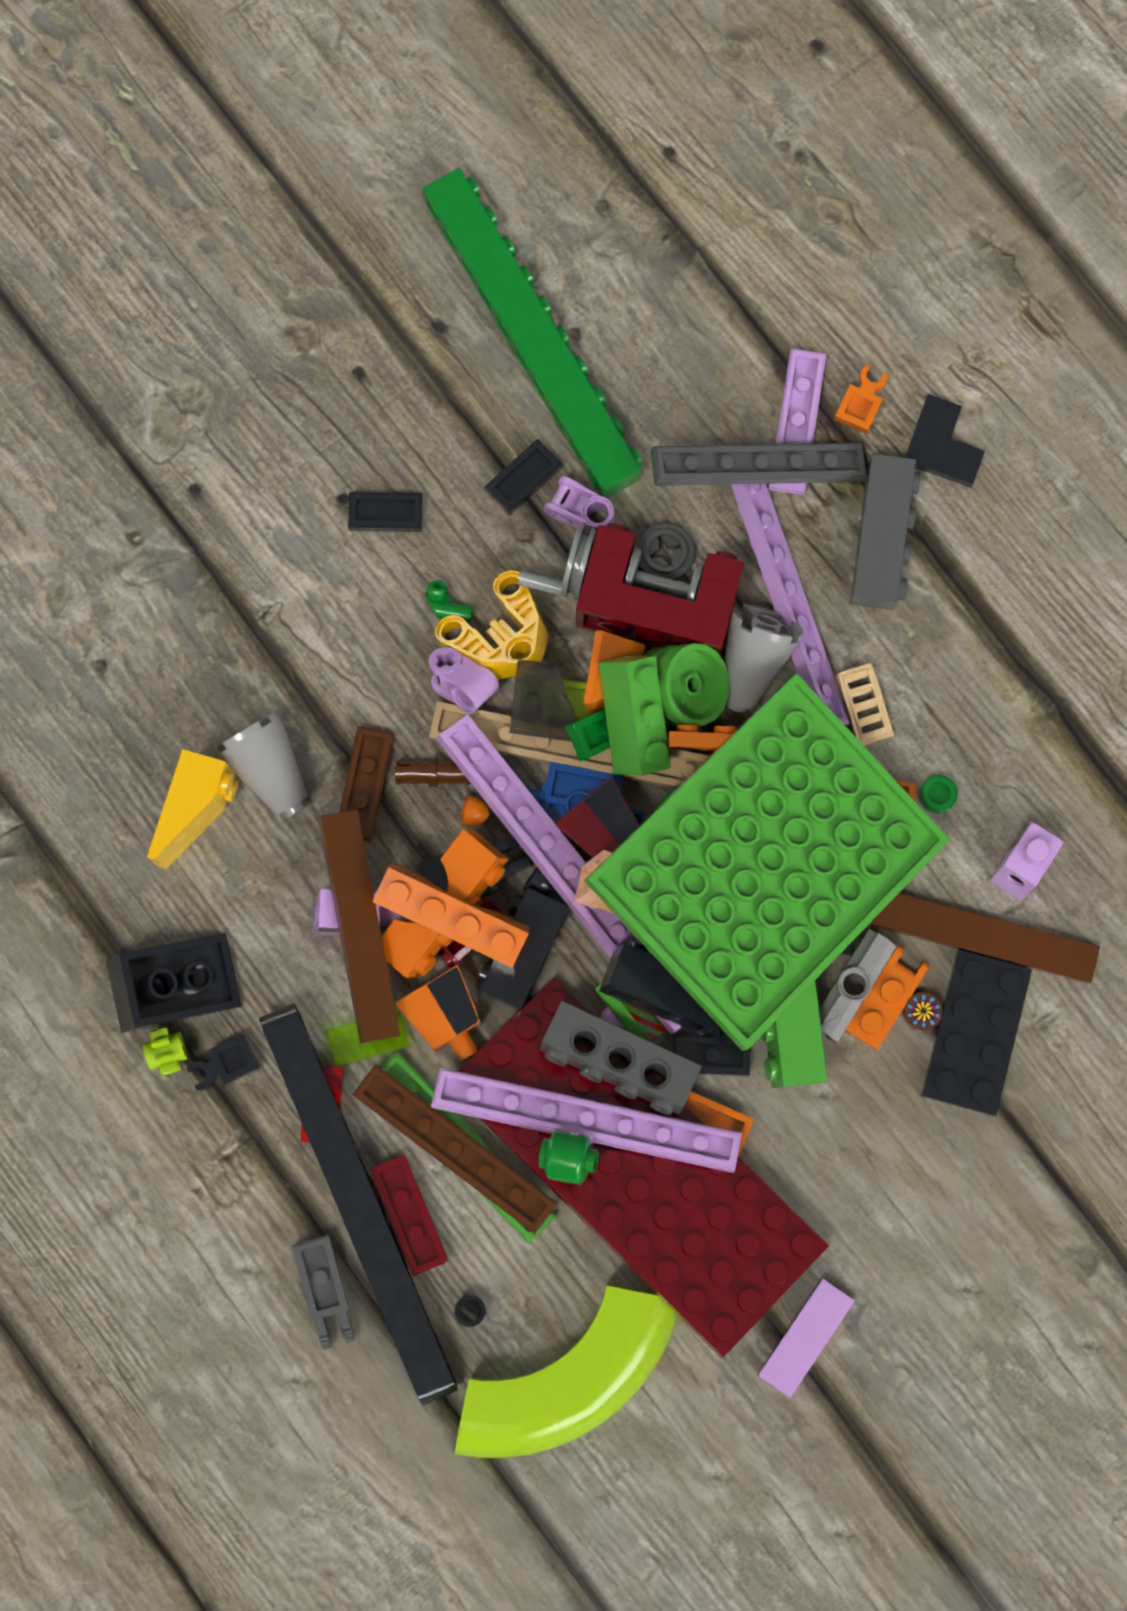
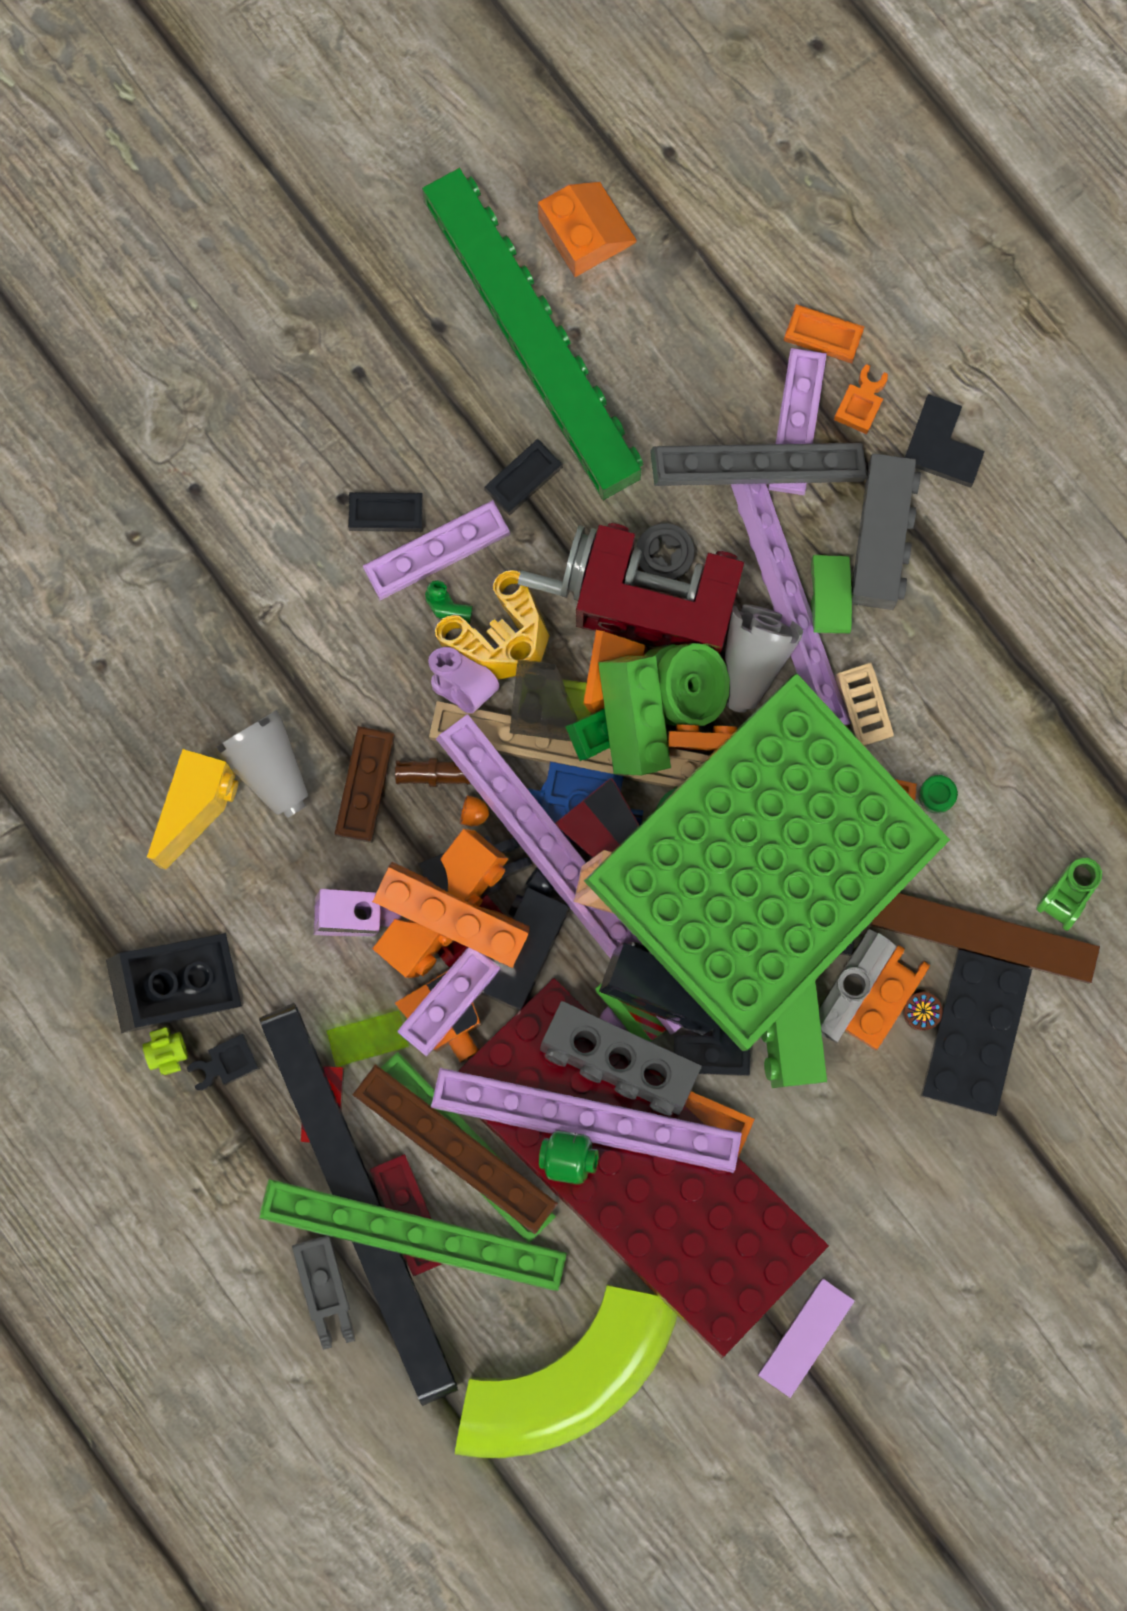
reddish brown tile [318,810,400,1044] -> none
black hinge [454,1295,486,1328] -> none
lavender piece [543,476,615,535] -> none
lavender torso [989,821,1064,902] -> none
none -> bright green tile [258,1179,567,1291]
none -> lavender tile [363,500,510,600]
none -> lavender tile [397,947,501,1057]
none -> orange slope [538,182,637,277]
none -> orange tile [784,304,864,364]
none -> bright green slope [811,555,852,634]
none -> bright green piece [1035,858,1102,931]

